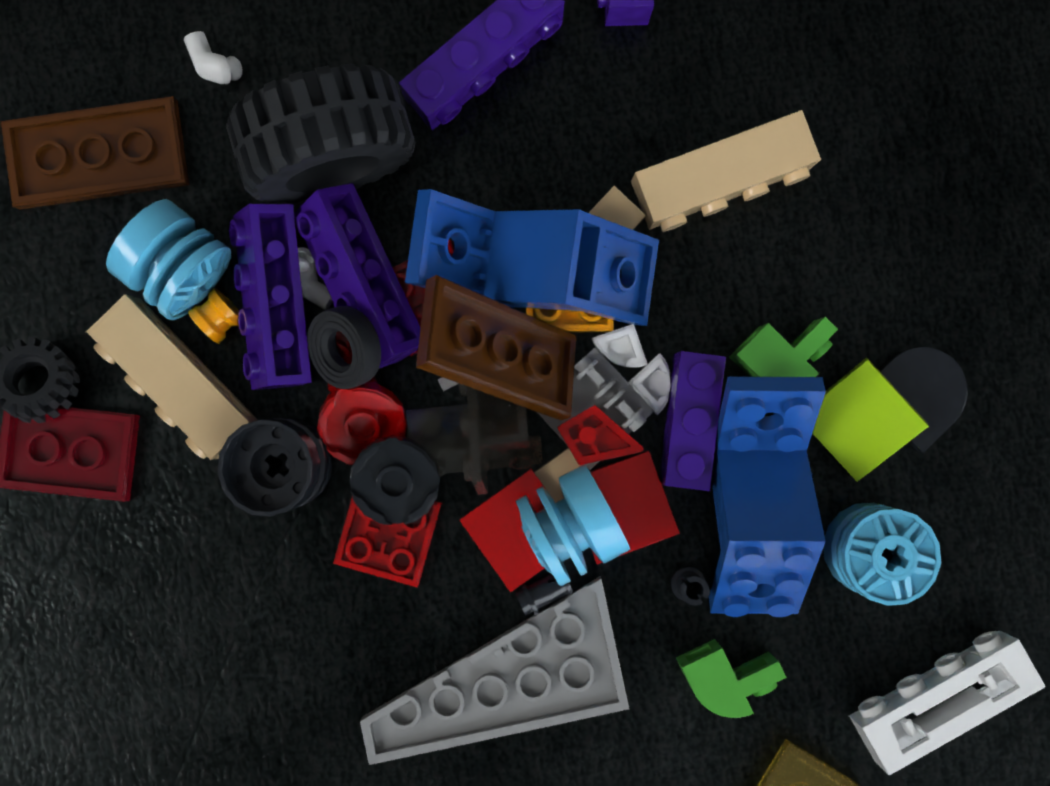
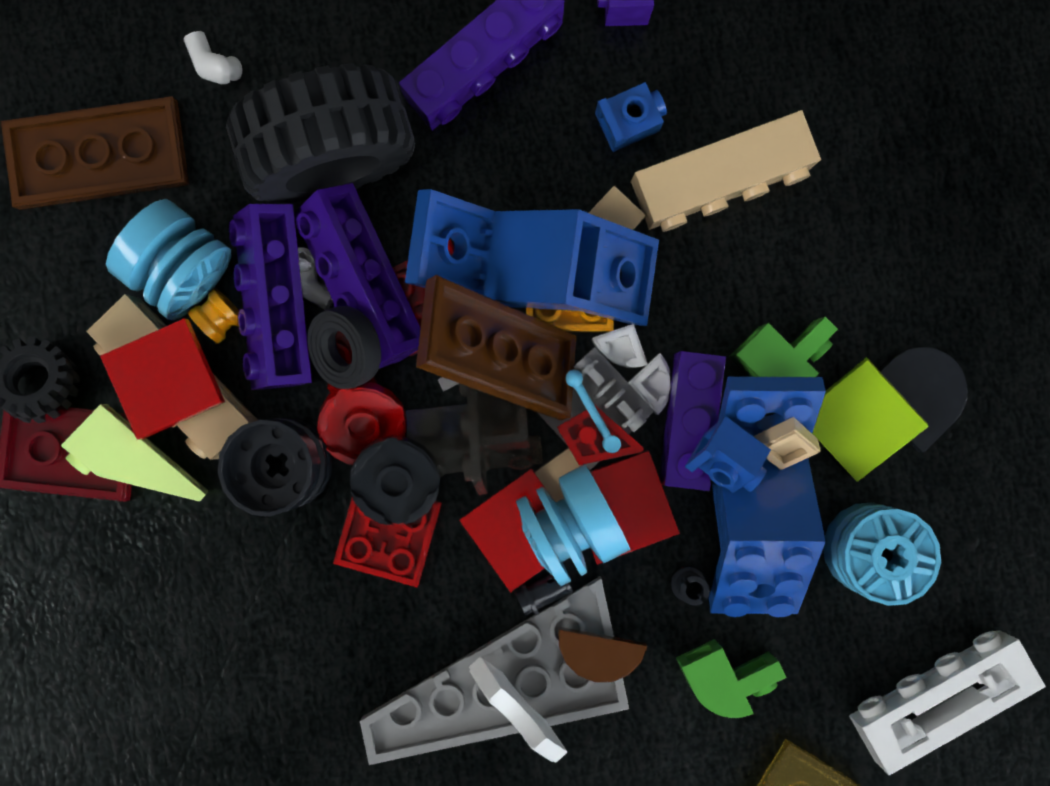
none -> yellowish green slope [61,404,208,502]
none -> red tile [100,318,225,440]
none -> white tile [469,656,567,763]
none -> reddish brown tile [558,627,647,682]
none -> medium azure hinge [565,369,621,453]
none -> blue brick [595,82,667,152]
none -> blue brick [685,416,771,493]
none -> tan tile [753,417,821,470]

